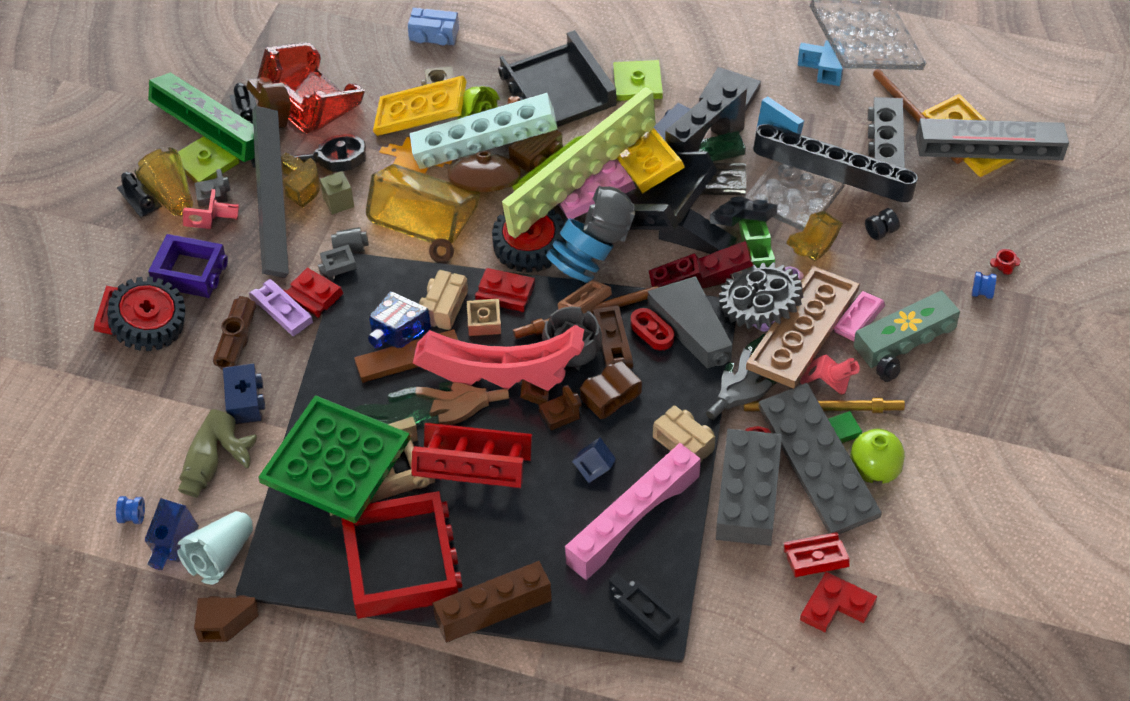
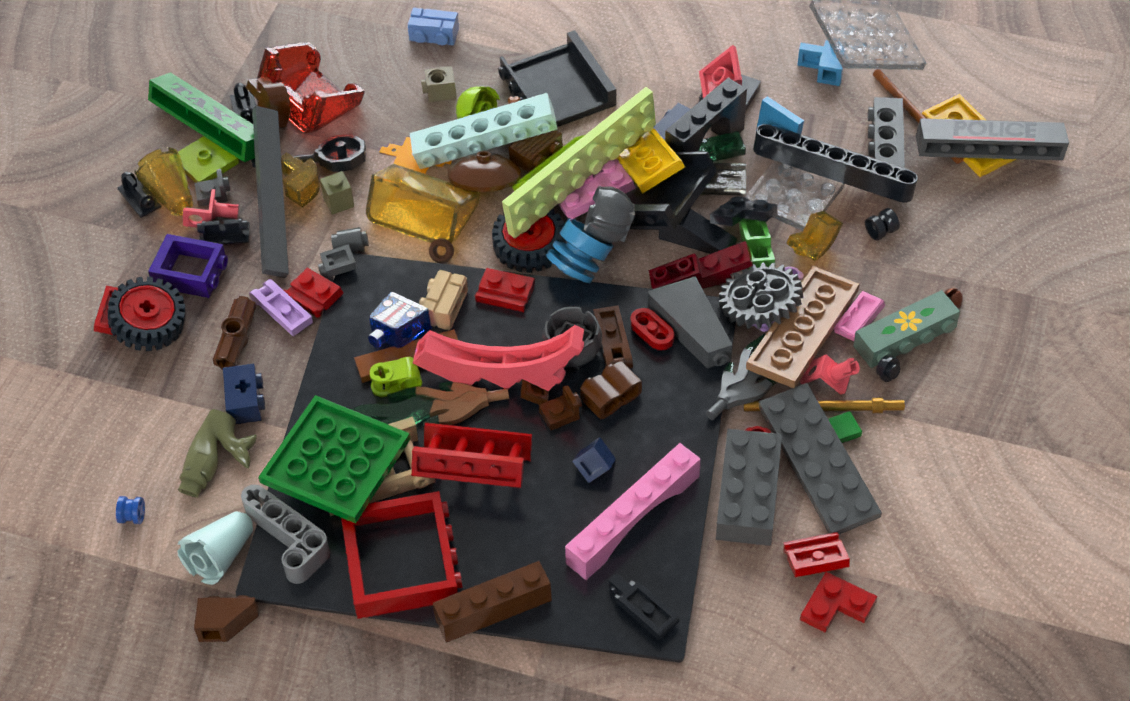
clear blue torso [145,498,199,570] -> none
yellow tile [373,76,467,136] -> none
tan piece [467,299,501,336] -> none
dark orange bar [513,285,658,339] -> none
nougat tile [558,280,612,314] -> none
lime plate [613,60,663,101] -> none
tan brick [653,406,715,463] -> none
lime cylinder [850,428,905,484] -> none
blue wheel [972,271,997,299] -> none
red plate [990,249,1021,275] -> none
none -> black hinge [197,218,250,244]
none -> light grey beam [241,485,330,584]
none -> lime piece [370,357,423,397]
none -> coral slope [699,45,742,98]
none -> copper hinge [944,288,963,309]

